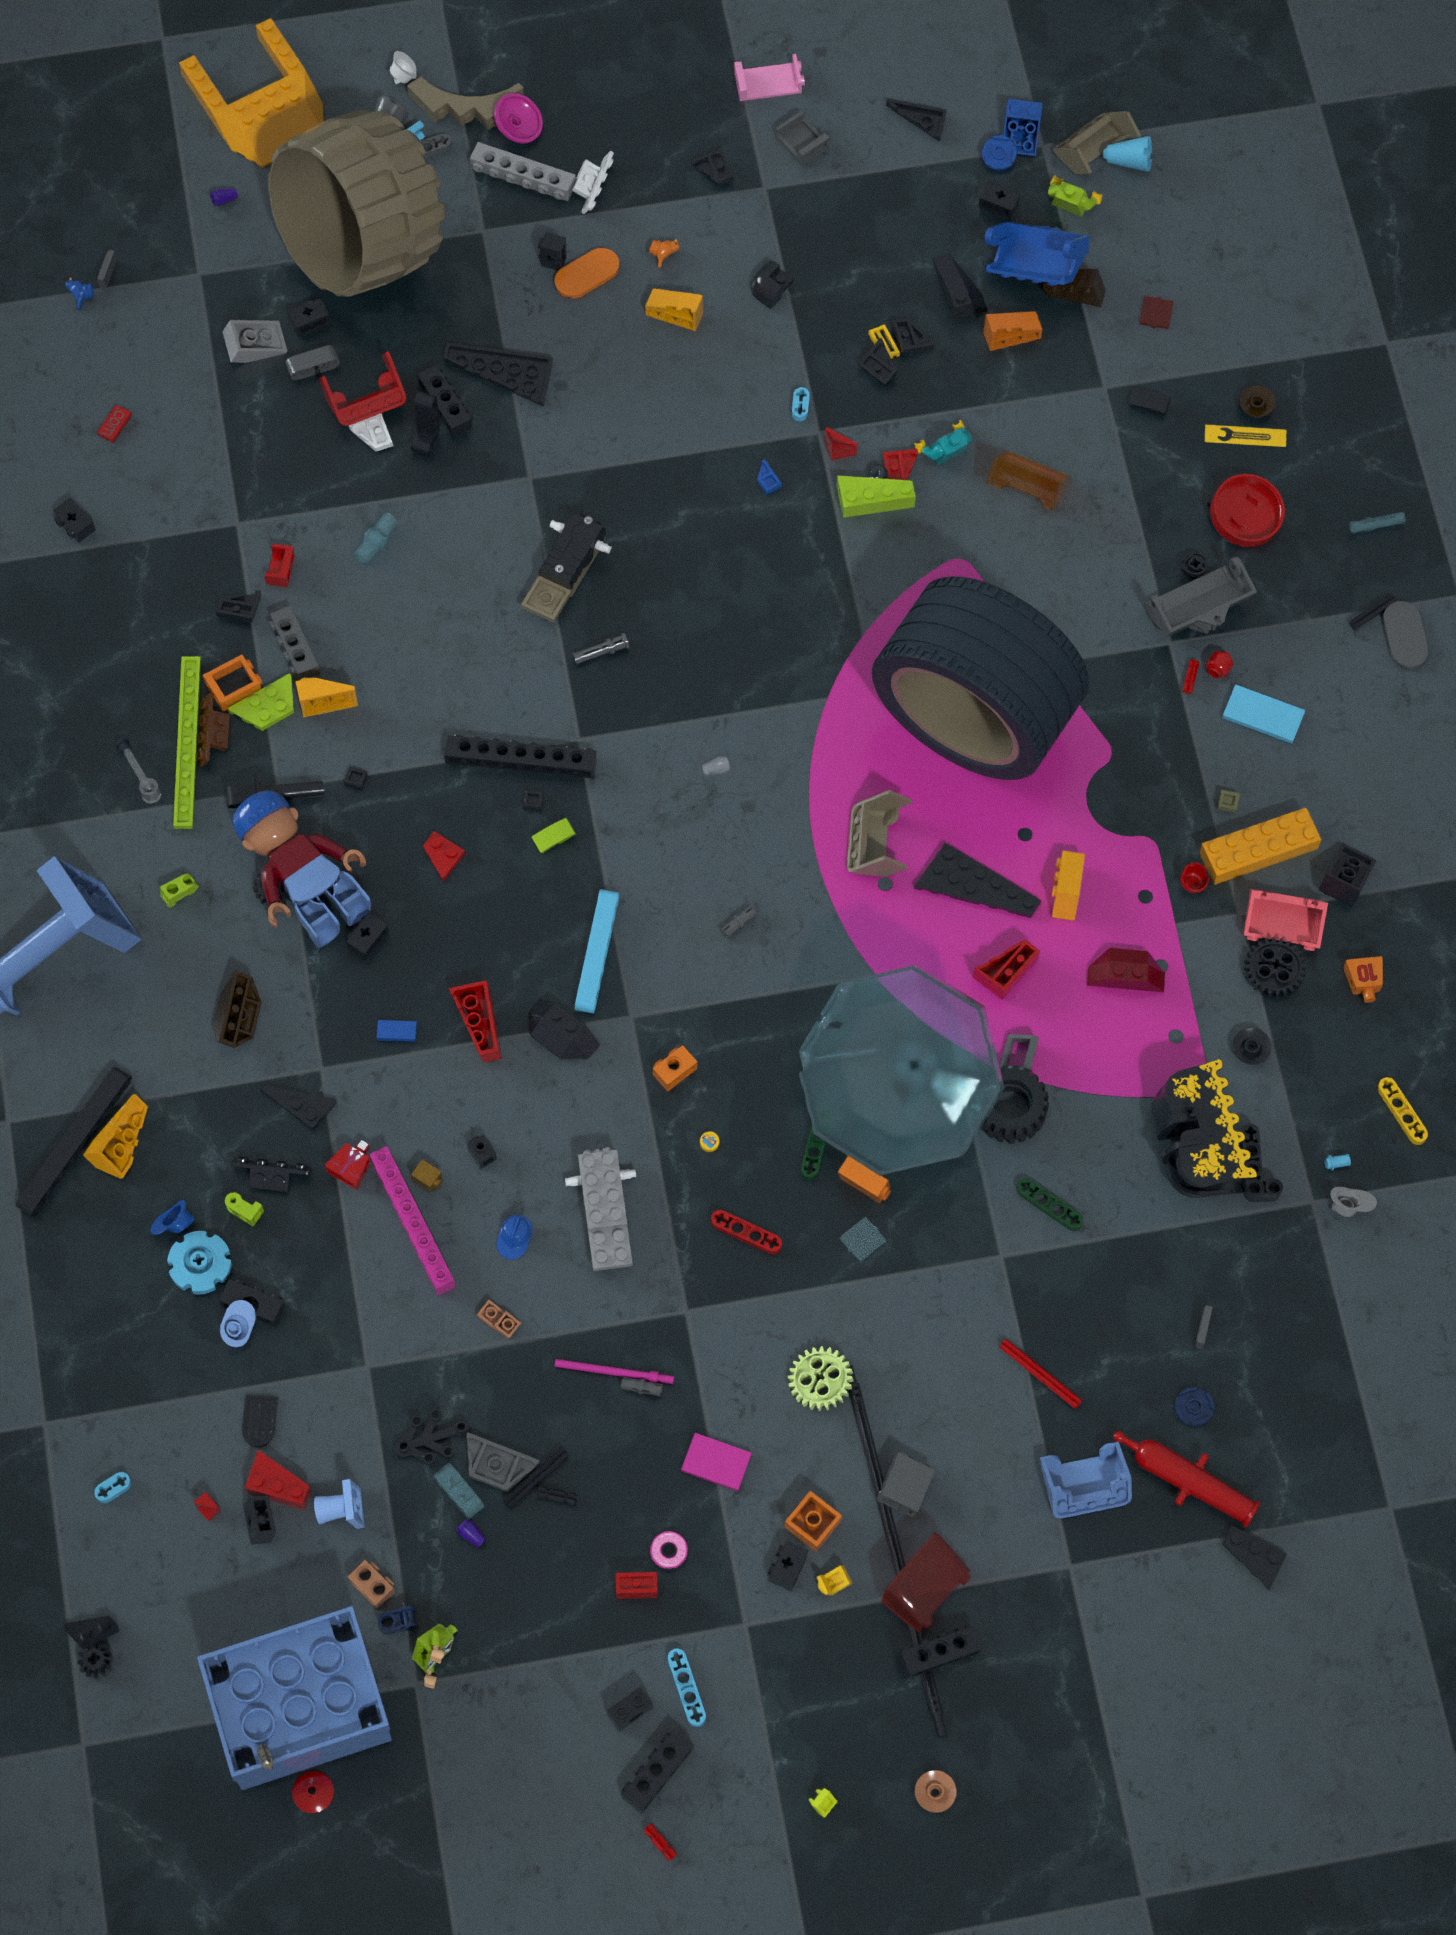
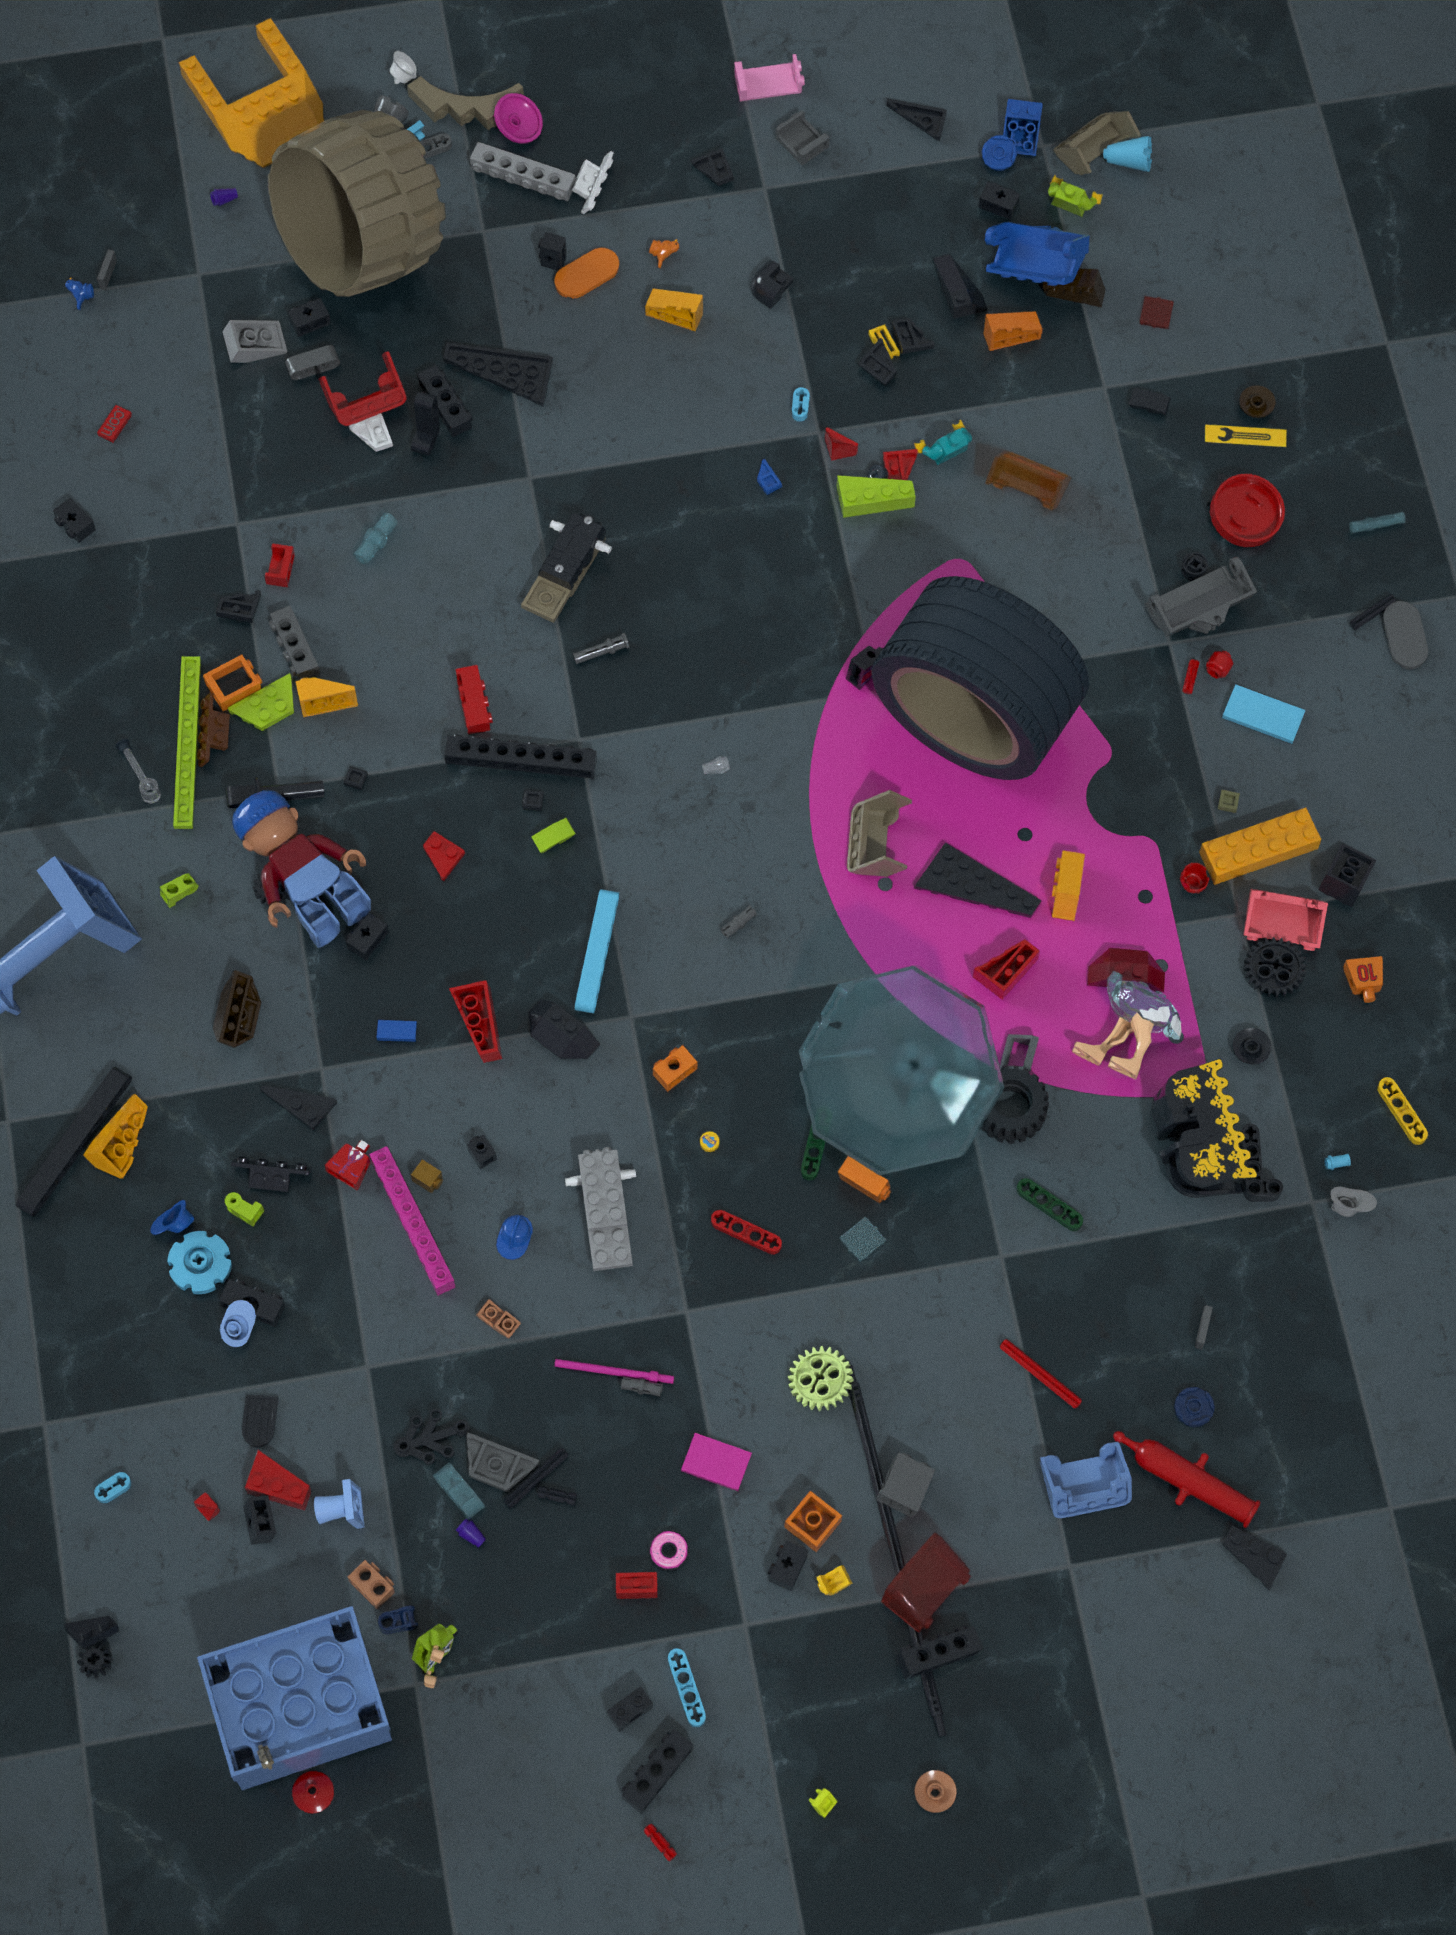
none -> red wedge [455,665,493,735]
none -> black torso [846,646,883,690]
none -> animal [1072,971,1182,1080]

